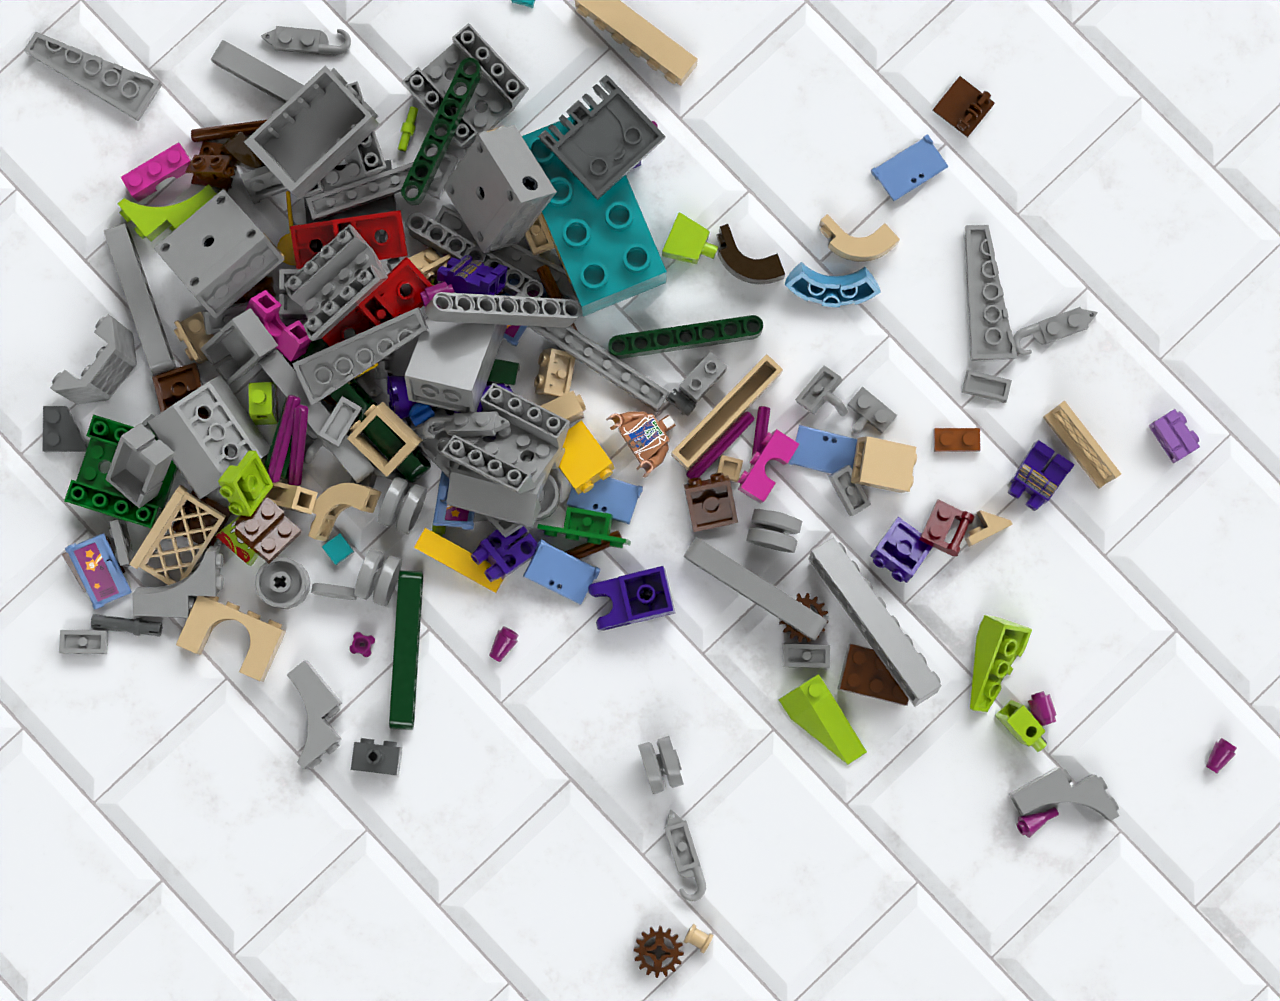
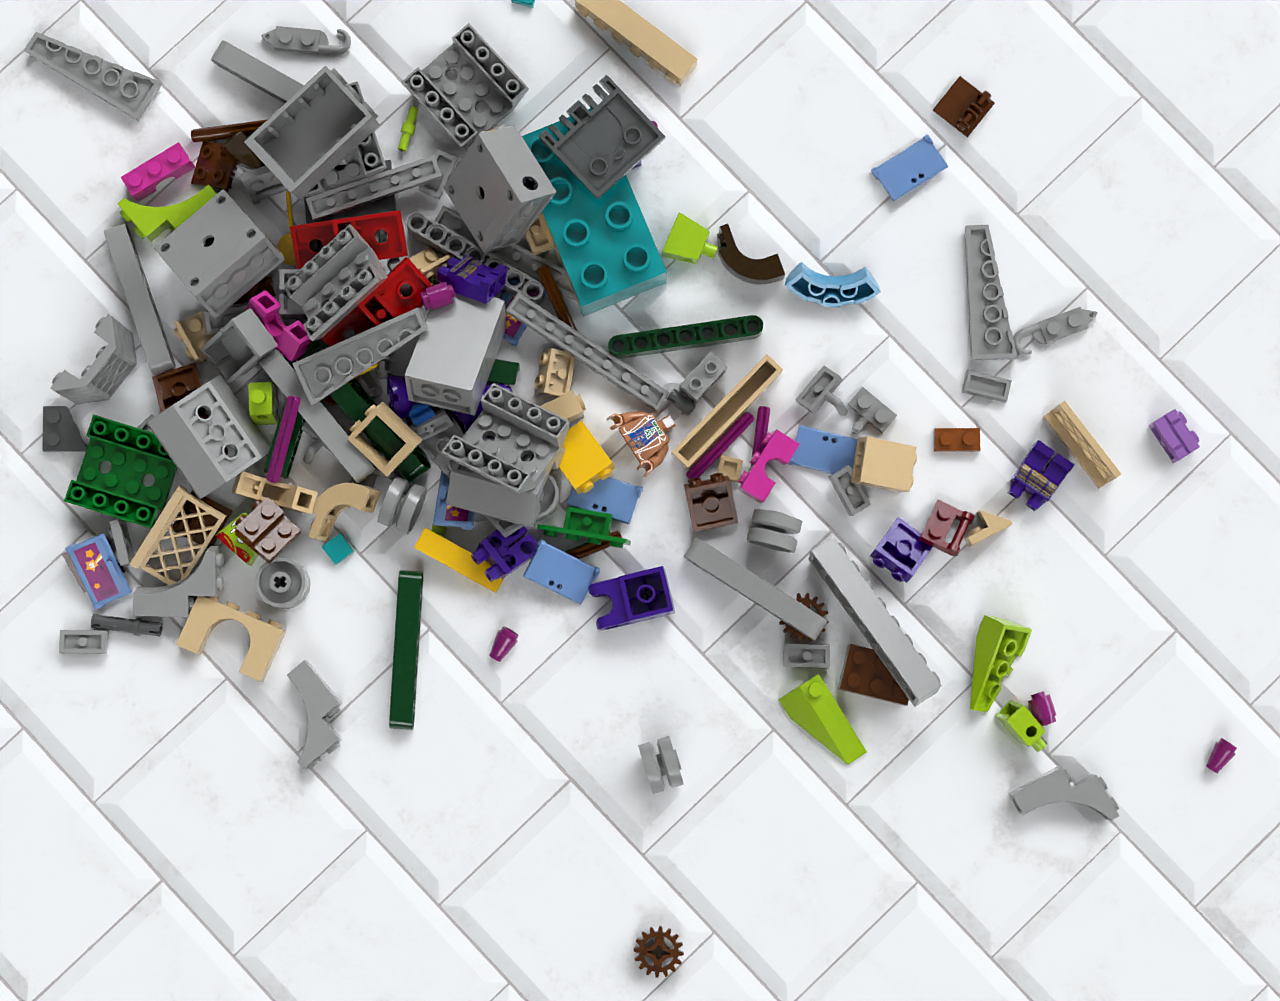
light grey piece [106,423,175,508] -> none
reddish brown hinge [185,155,234,178] -> none
lime plate [218,450,273,516] -> none
magenta axle [288,404,309,486] -> none
light grey tile [311,583,357,600] -> none
light grey tile [318,396,362,448] -> none
magenta plate [349,632,375,657] -> none
dark grey brick [351,738,403,775] -> none
light grey wheel [354,549,402,607] -> none
dark green beam [401,57,482,205] -> none
light grey plate [423,412,511,439] -> none
light grey beam [425,292,582,328] -> none
light grey plate [664,810,706,901] -> none
tan bush [683,924,714,954] -> none
tan arch [819,214,900,262] -> none
magenta cone [1016,807,1059,838] -> none

